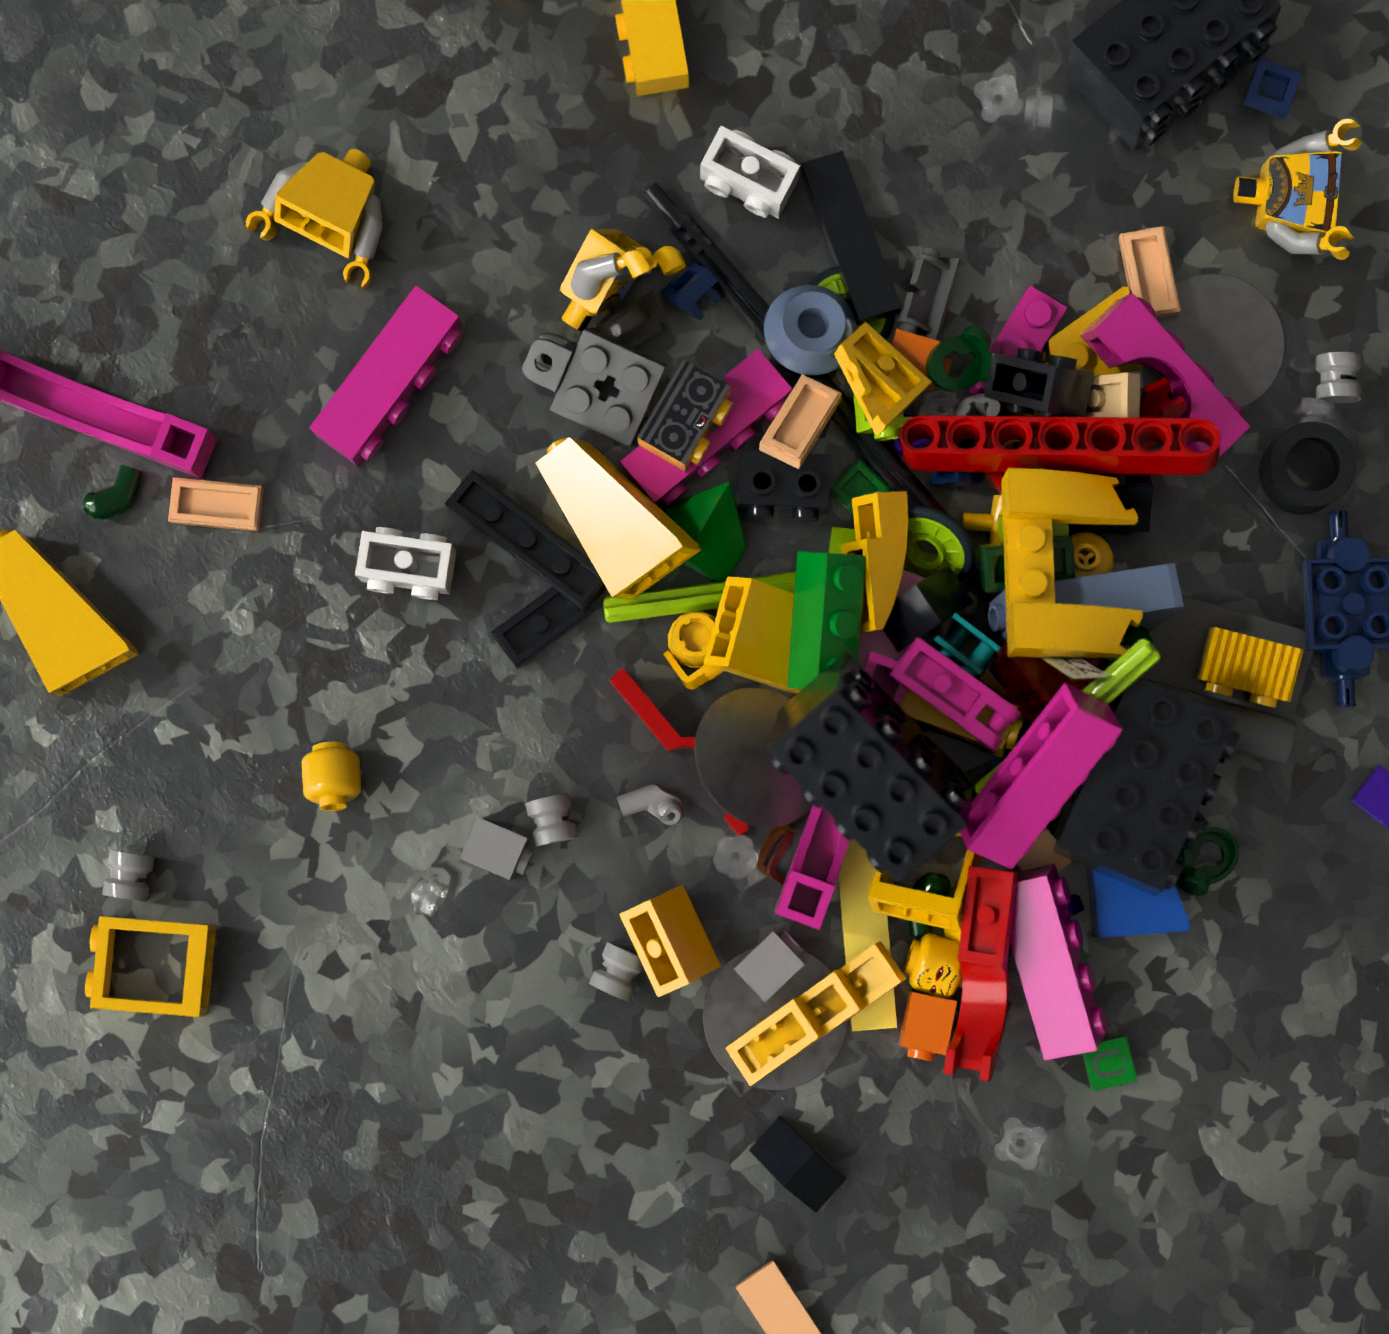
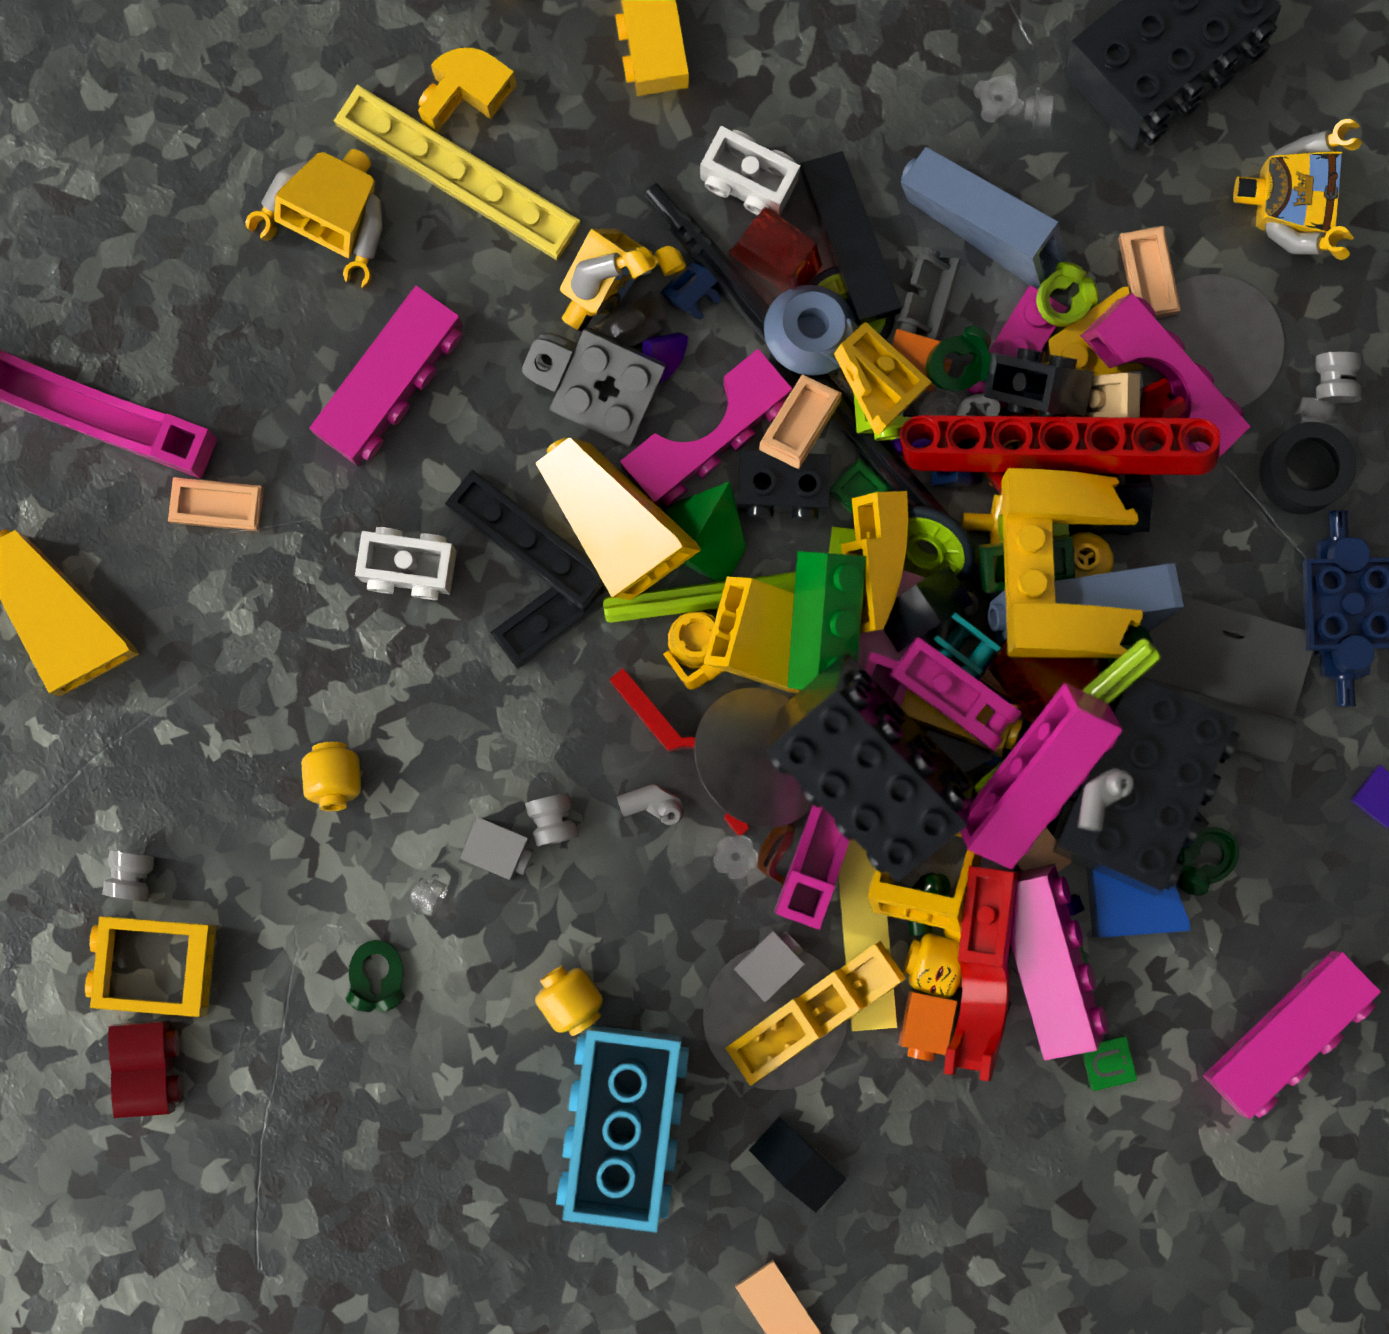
dark green arm [82,465,142,520] -> none
light grey wheel [589,942,644,1002] -> none
yellow brick [619,884,721,997] -> none
brick [637,360,734,472] -> none
clear plate [994,1117,1047,1170] -> none
white sticker [1039,657,1110,679] -> none
yellow brick [1196,626,1304,708] -> none
dark blue tile [1242,58,1302,119] -> none
none -> dark red brick [108,1020,183,1118]
none -> light yellow tile [334,84,581,261]
none -> dark green piece [345,940,405,1012]
none -> yellow brick [418,48,517,133]
none -> yellow head [535,965,603,1036]
none -> medium azure brick [556,1025,689,1232]
none -> dark purple tile [643,332,688,383]
none -> clear red torso [729,207,822,292]
none -> sand blue slope [901,147,1067,289]
none -> lime piece [1036,261,1099,327]
none -> light grey arm [1078,769,1134,831]
none -> dark pink brick [1203,951,1381,1119]

